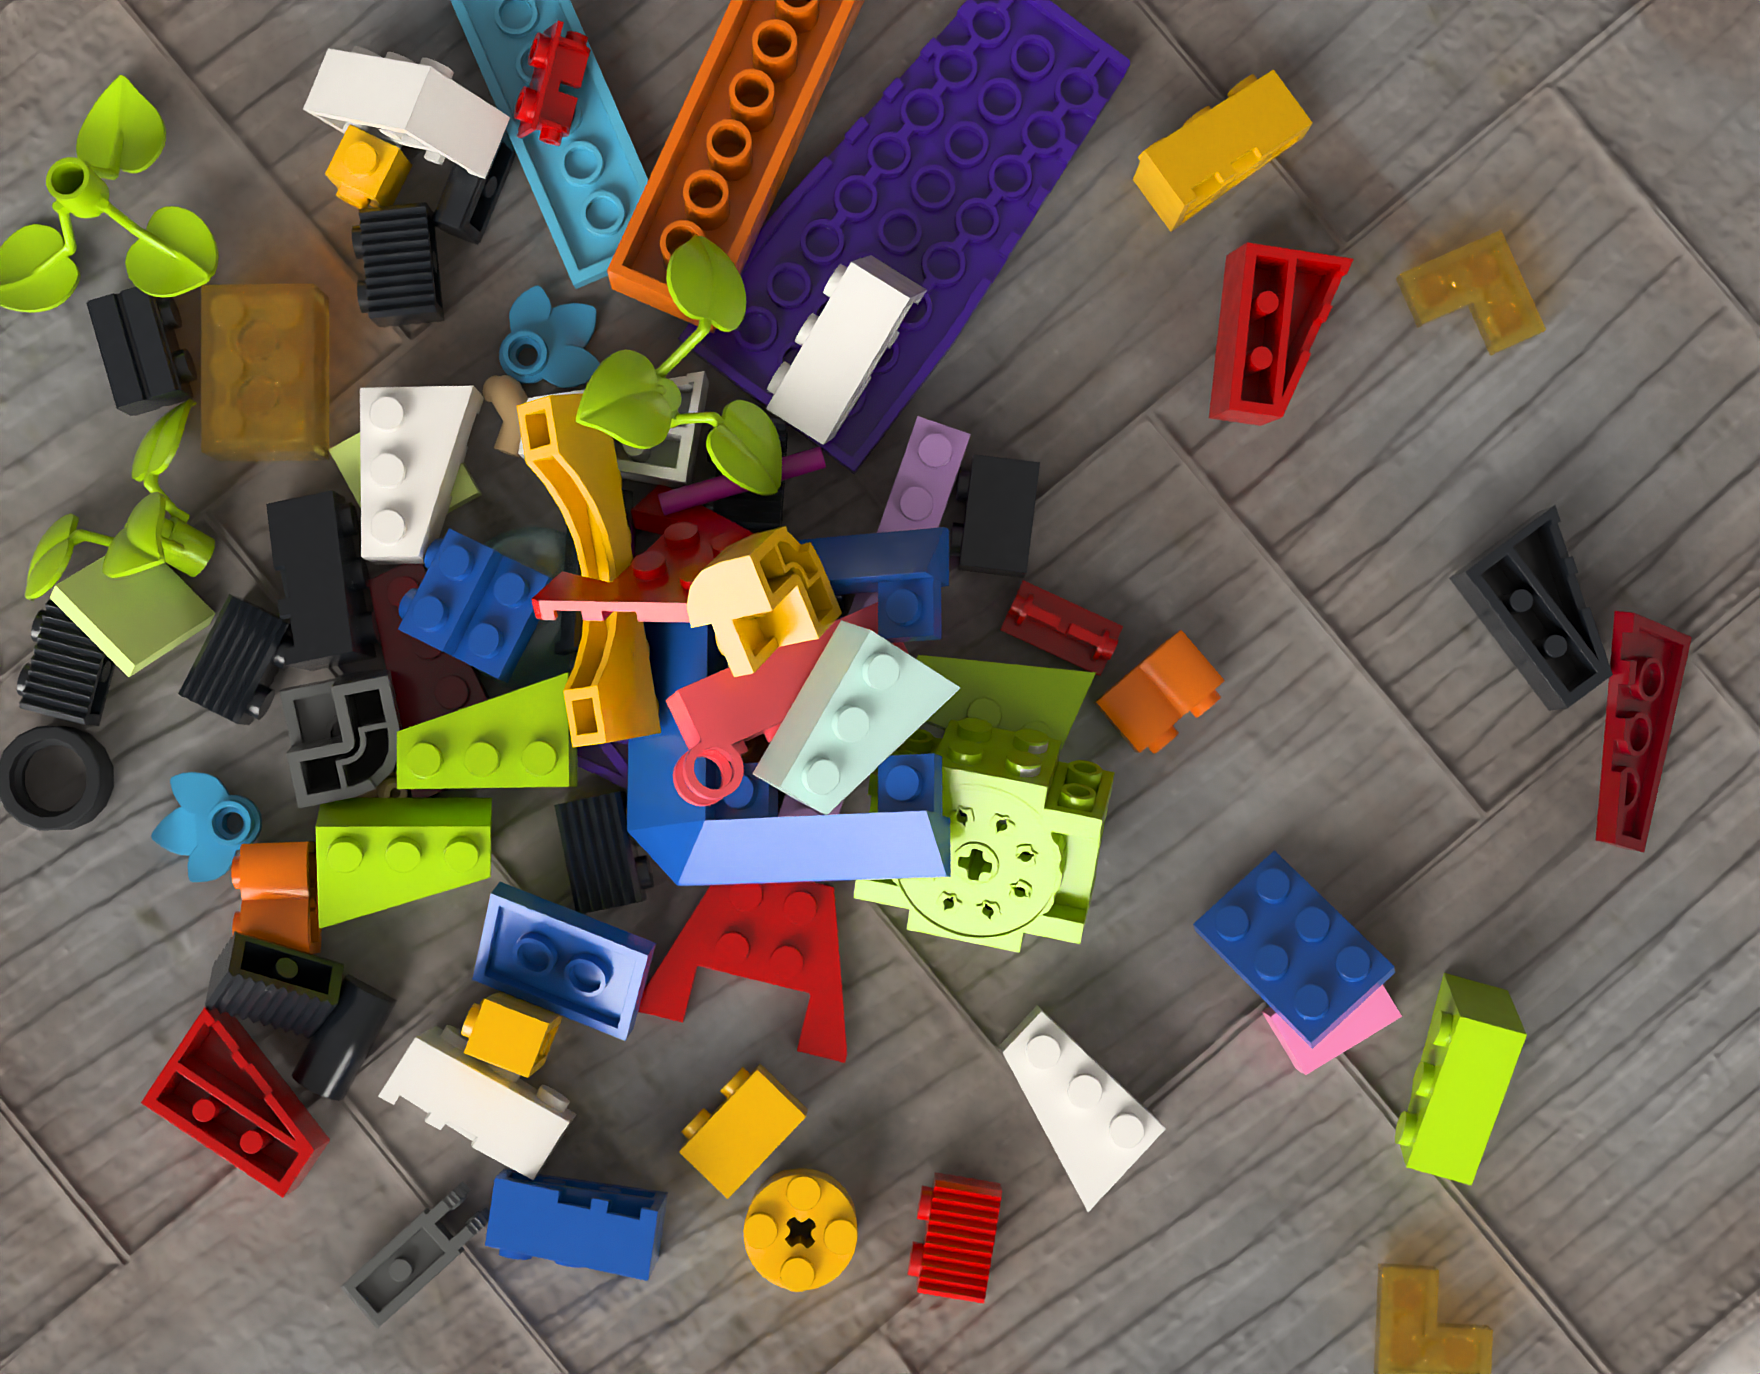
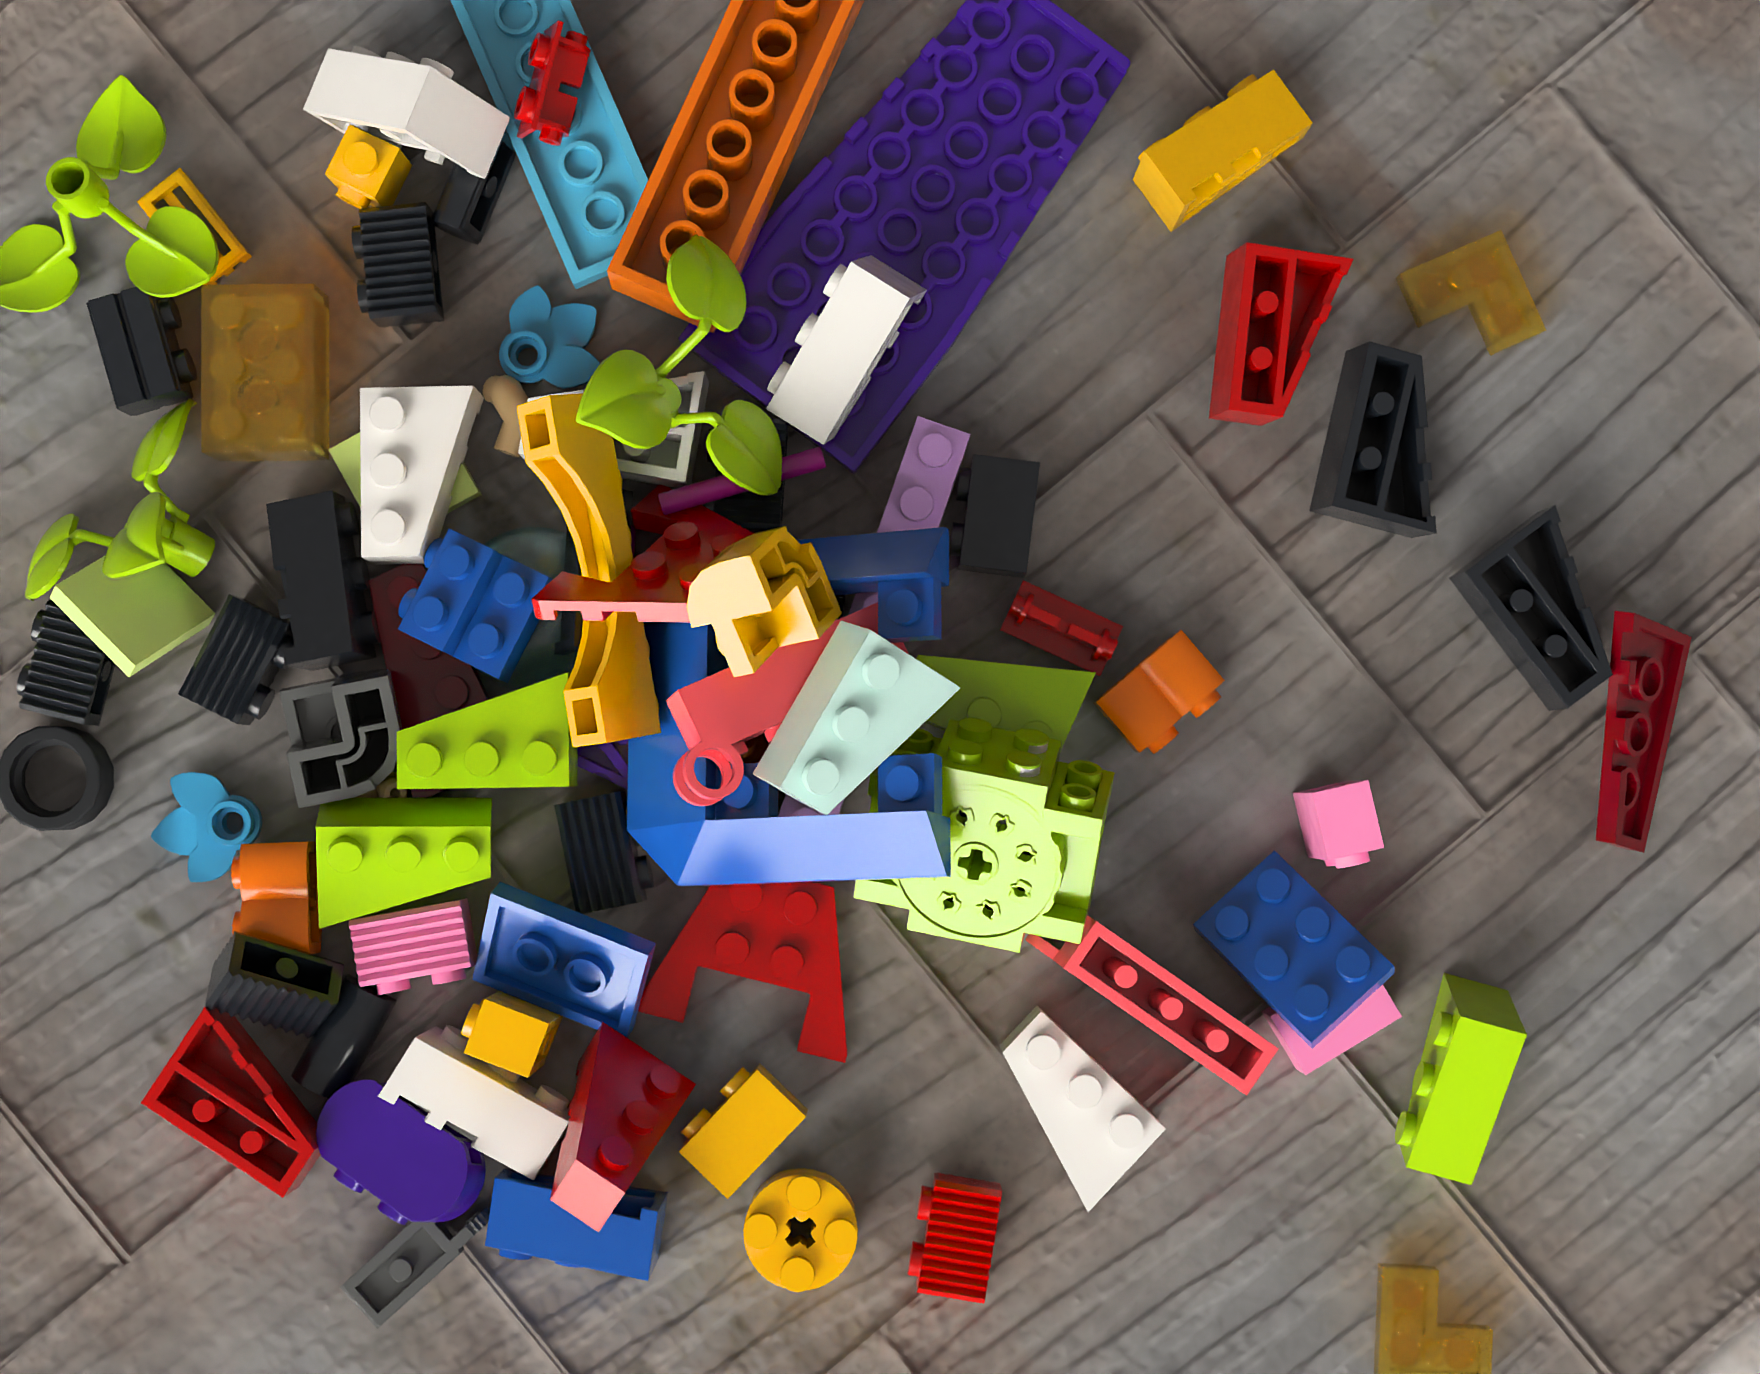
none -> yellow tile [137,168,252,290]
none -> dark purple brick [316,1080,486,1225]
none -> bright pink brick [349,898,477,995]
none -> red wedge [550,1022,696,1232]
none -> coral hinge [1025,916,1279,1096]
none -> bright pink brick [1293,780,1384,868]
none -> black wedge [1309,341,1437,538]

